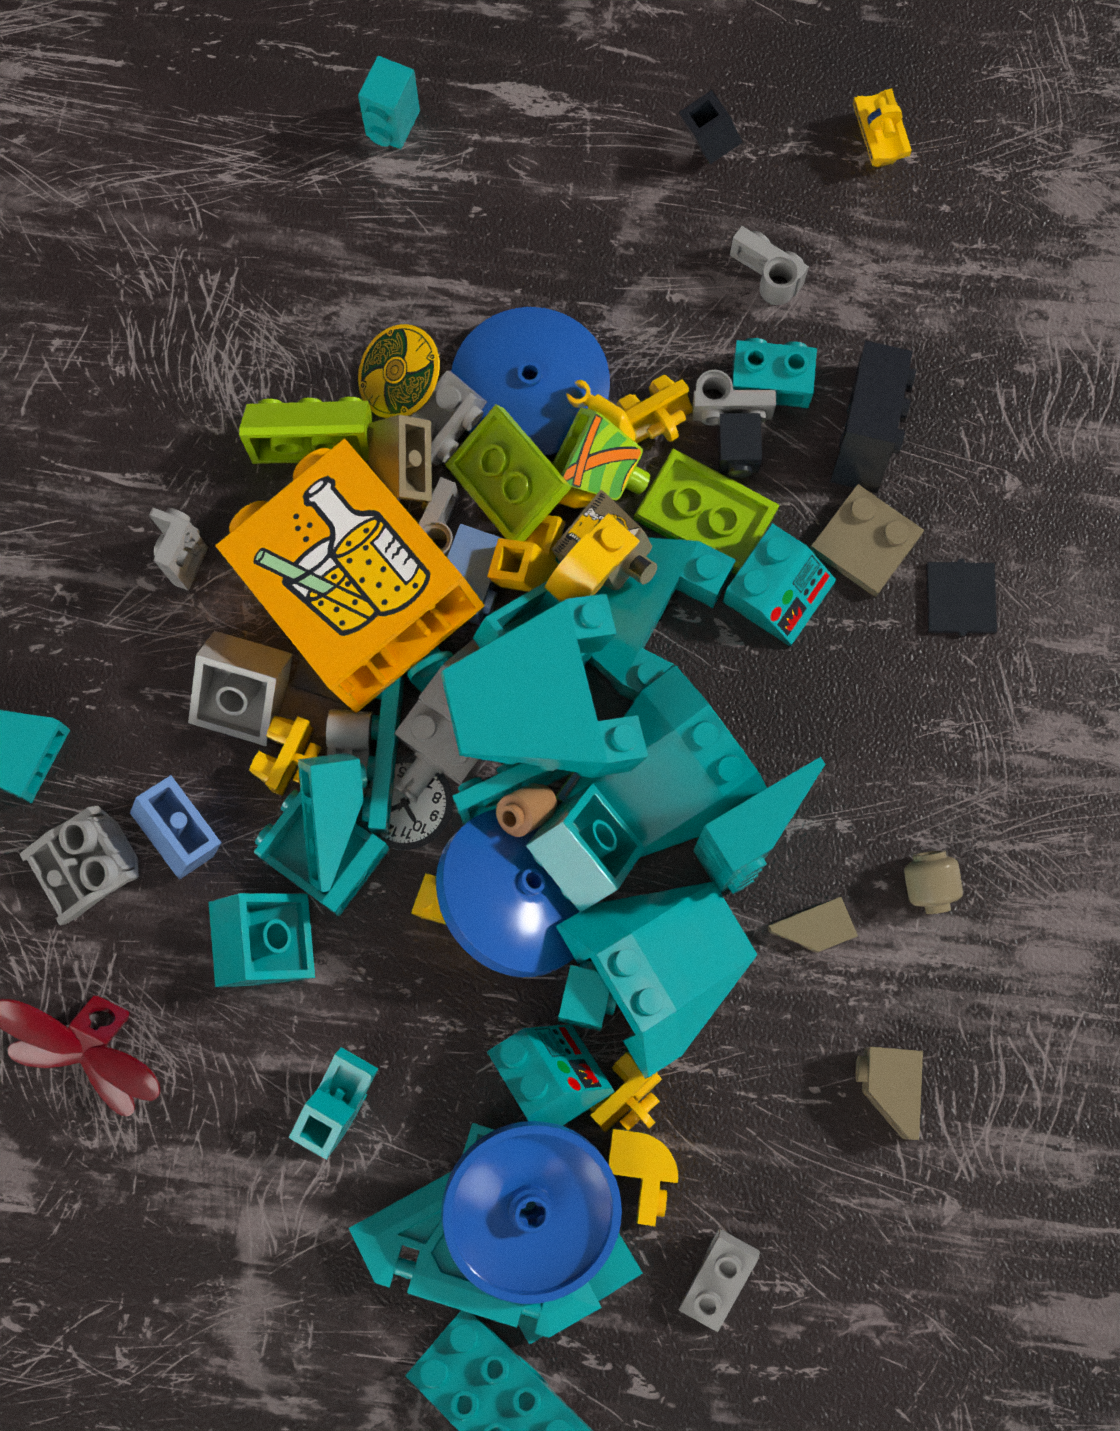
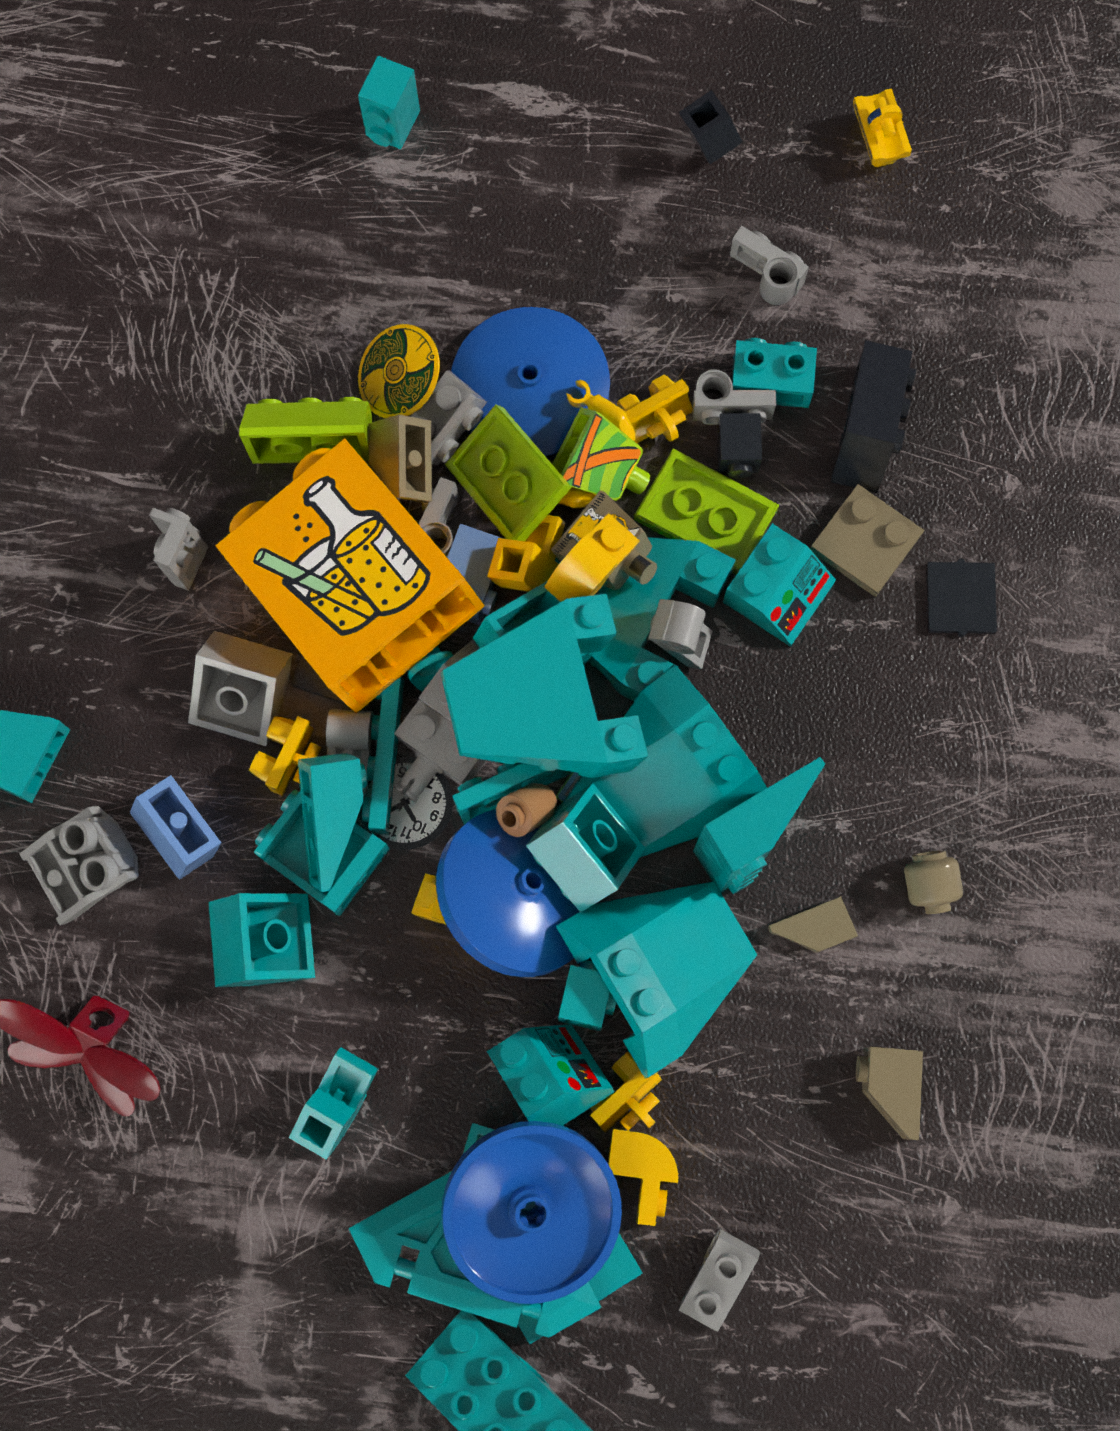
none -> light grey plate [649,599,713,669]

